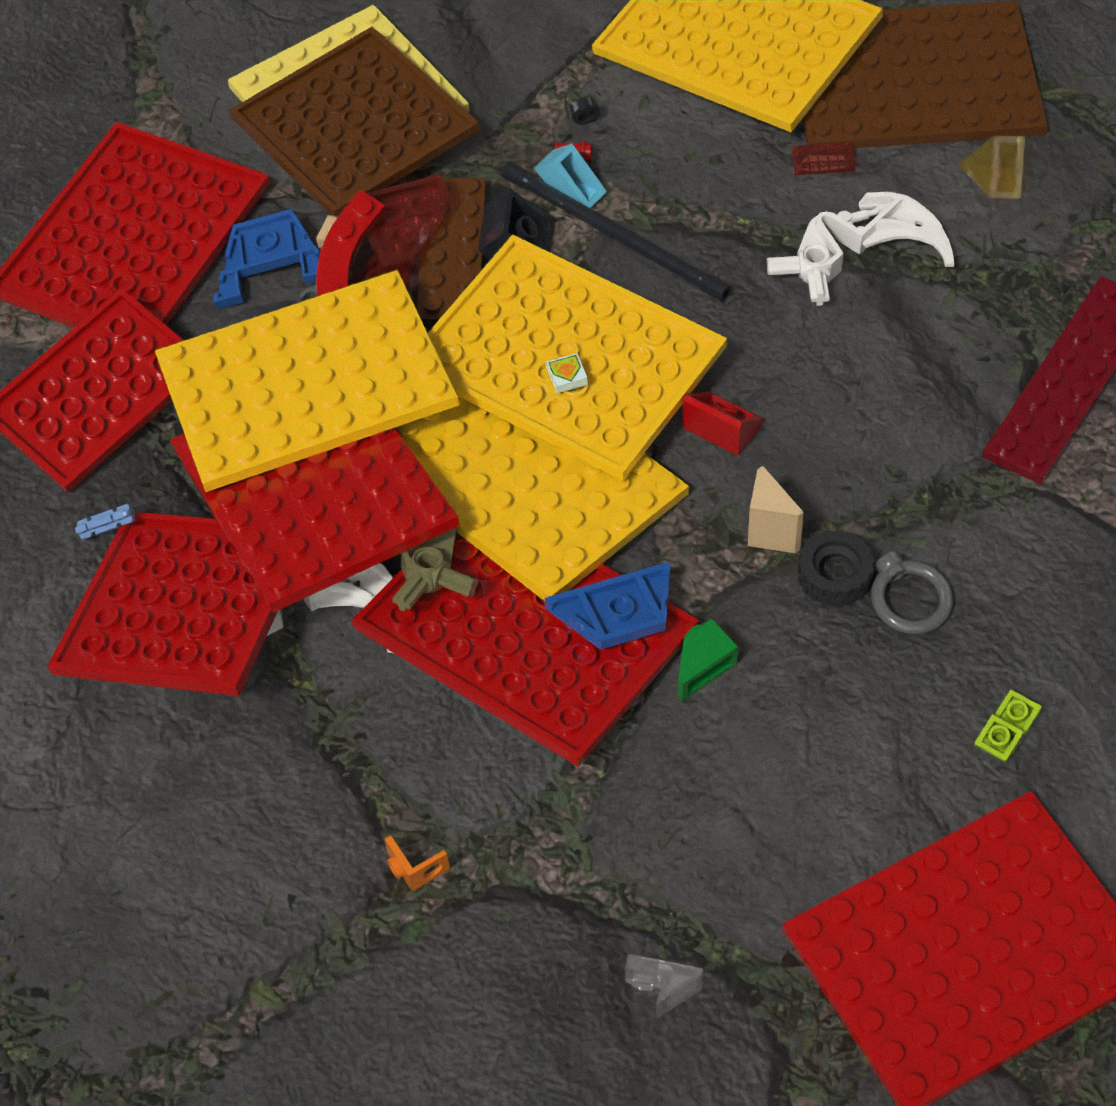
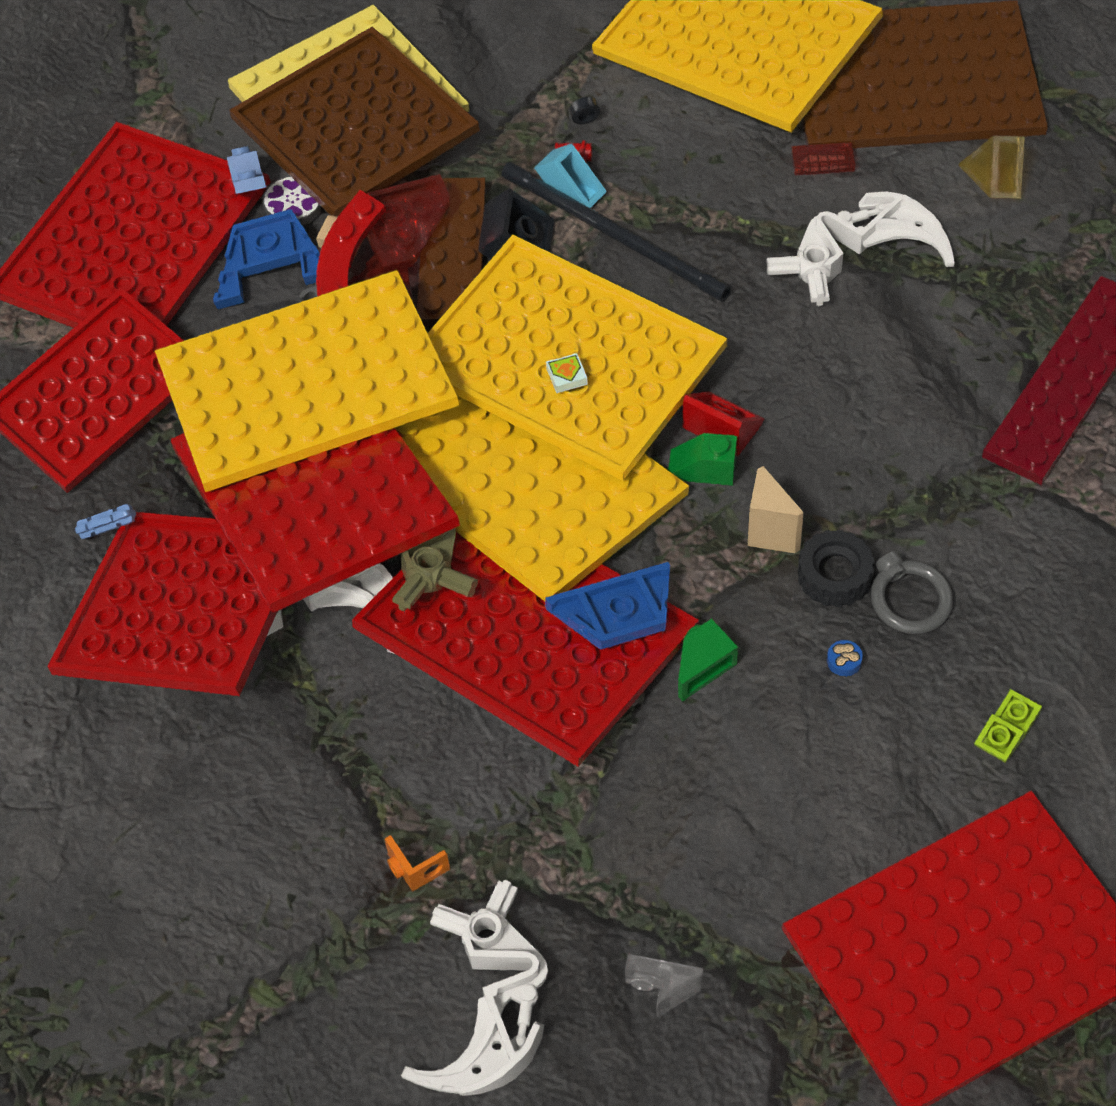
none -> medium blue slope [226,146,266,194]
none -> tile [263,176,321,226]
none -> white piece [401,880,548,1096]
none -> green slope [668,433,737,486]
none -> tile [827,640,863,676]

